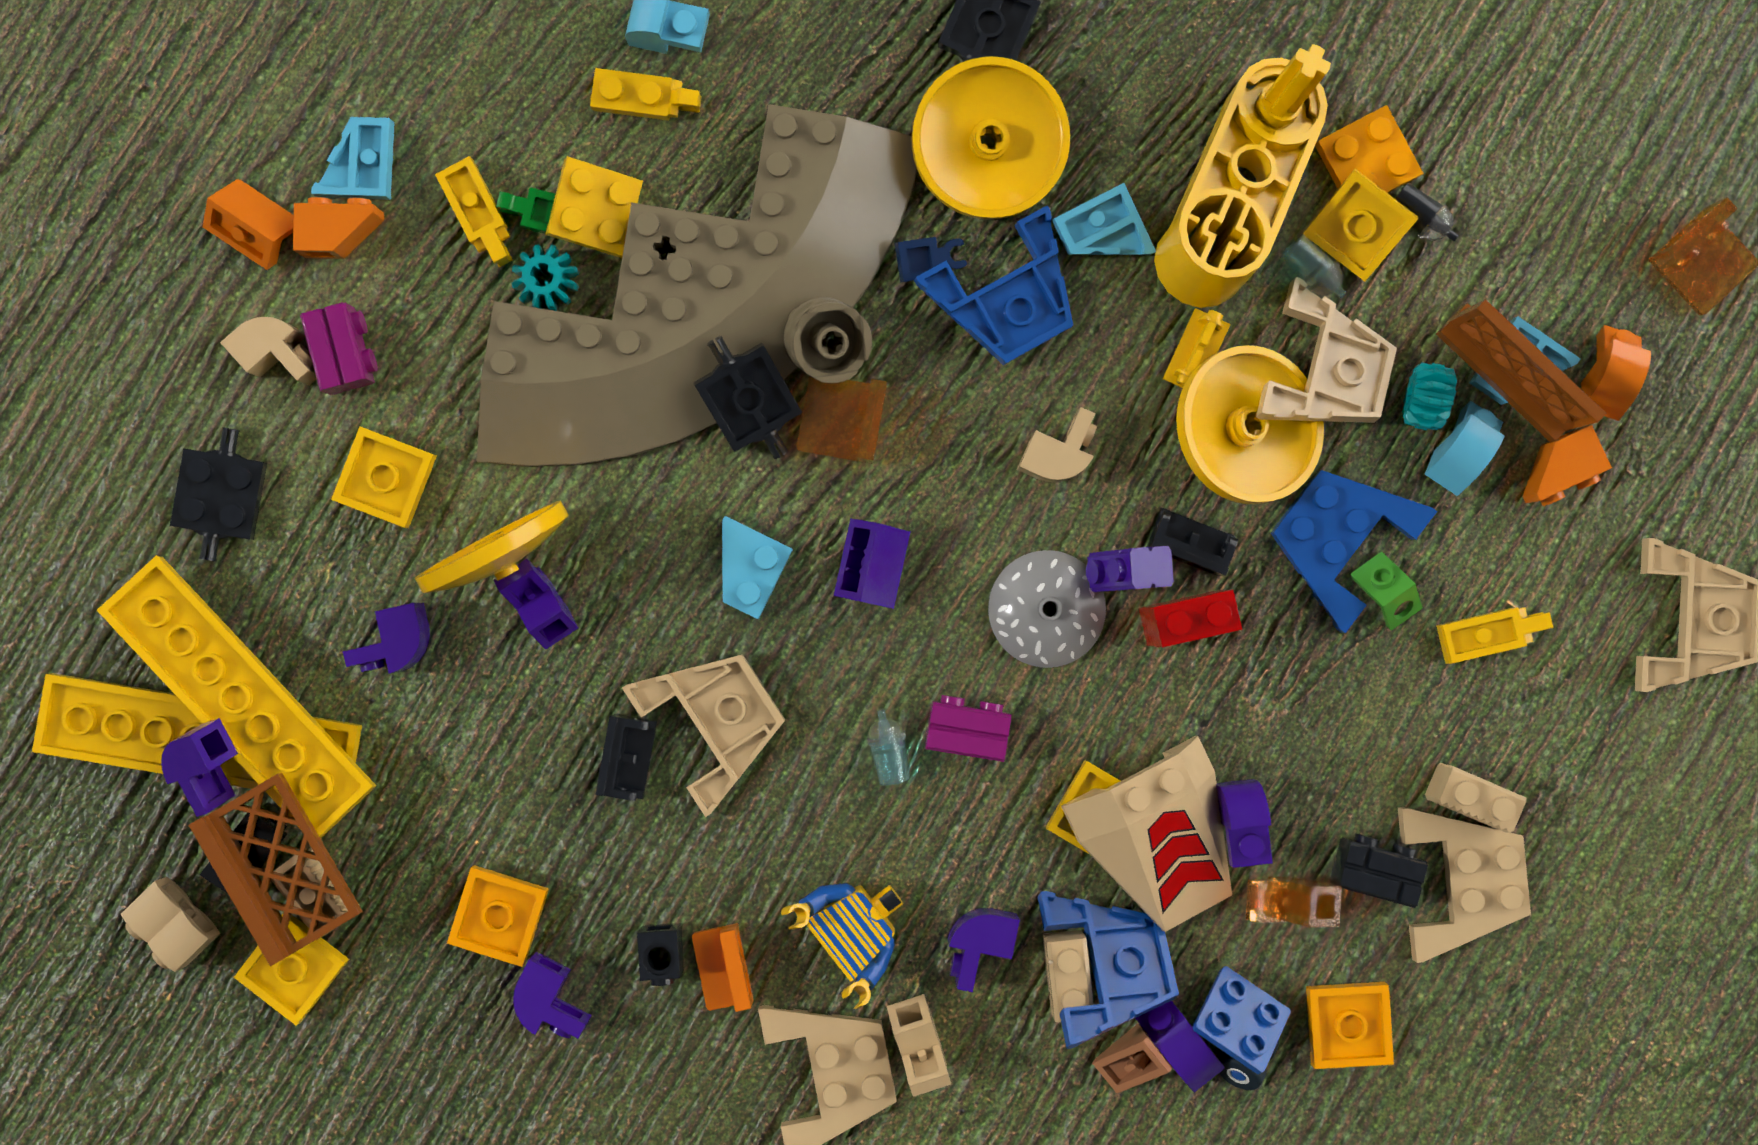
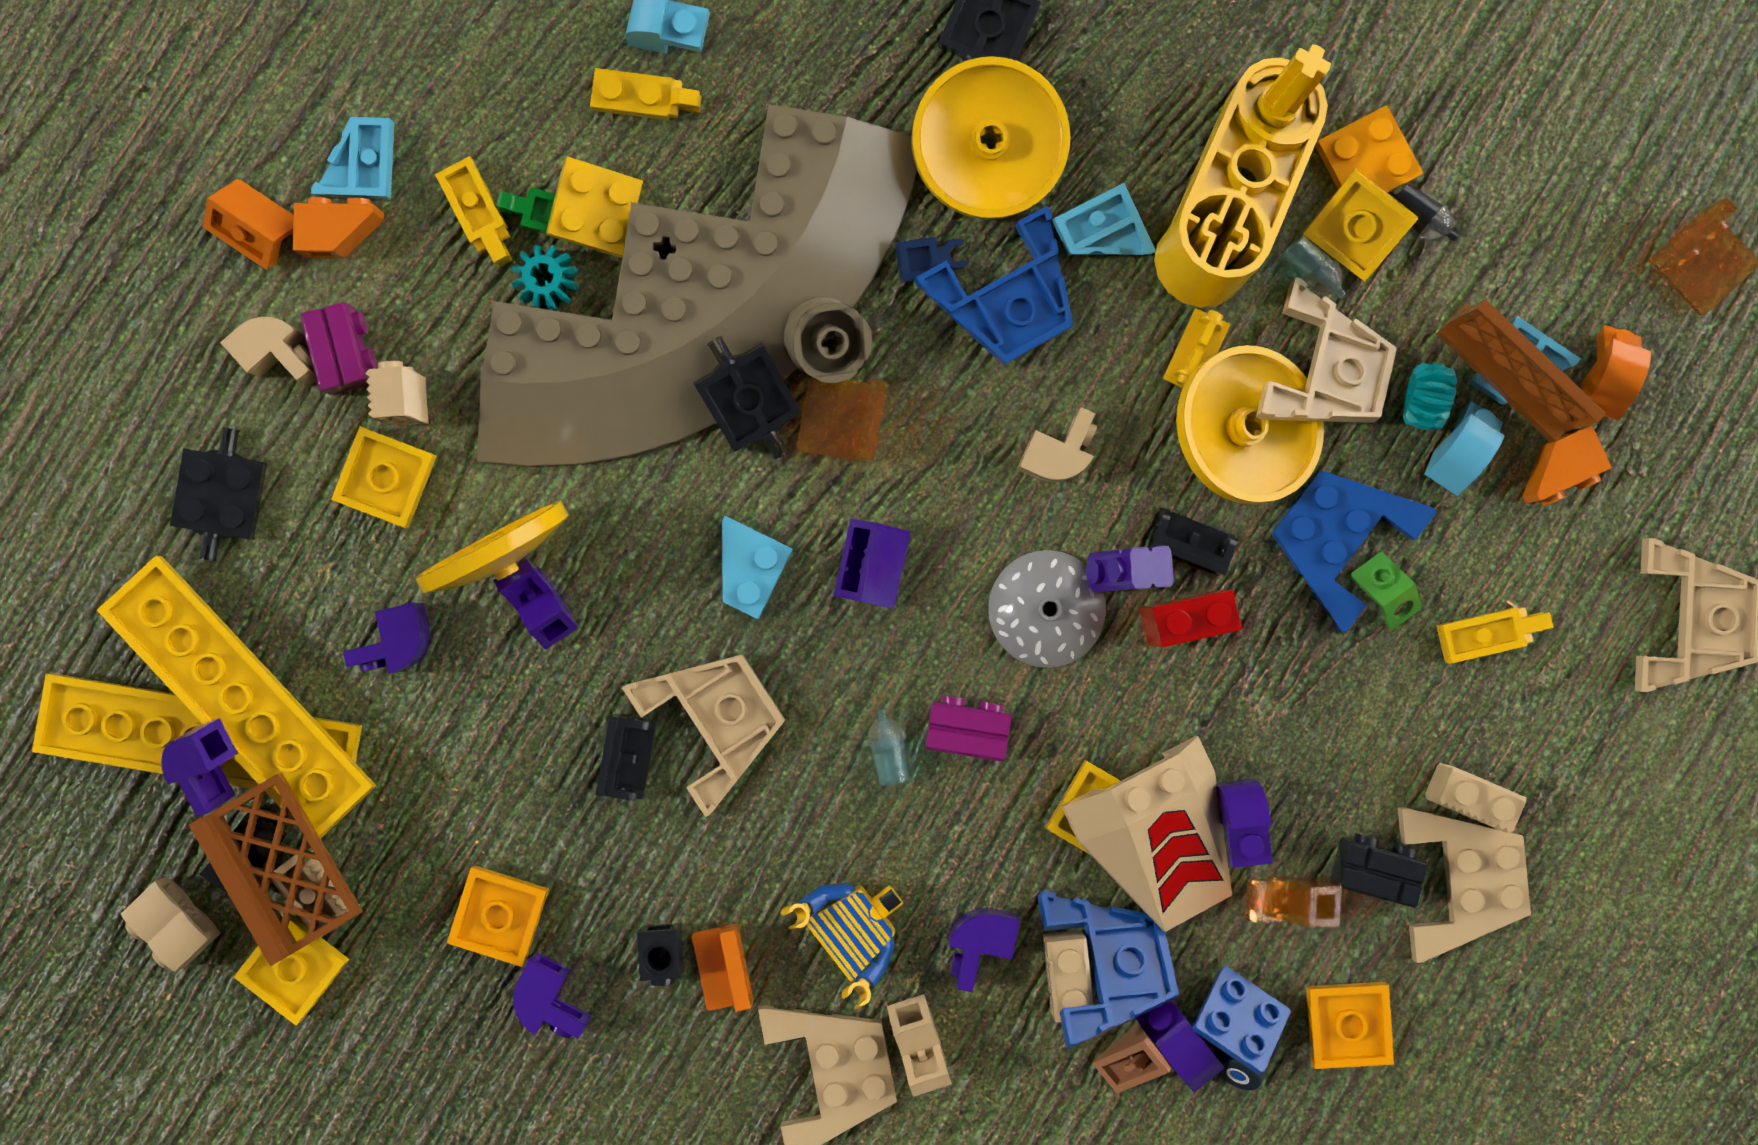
none -> tan brick [365,361,428,426]

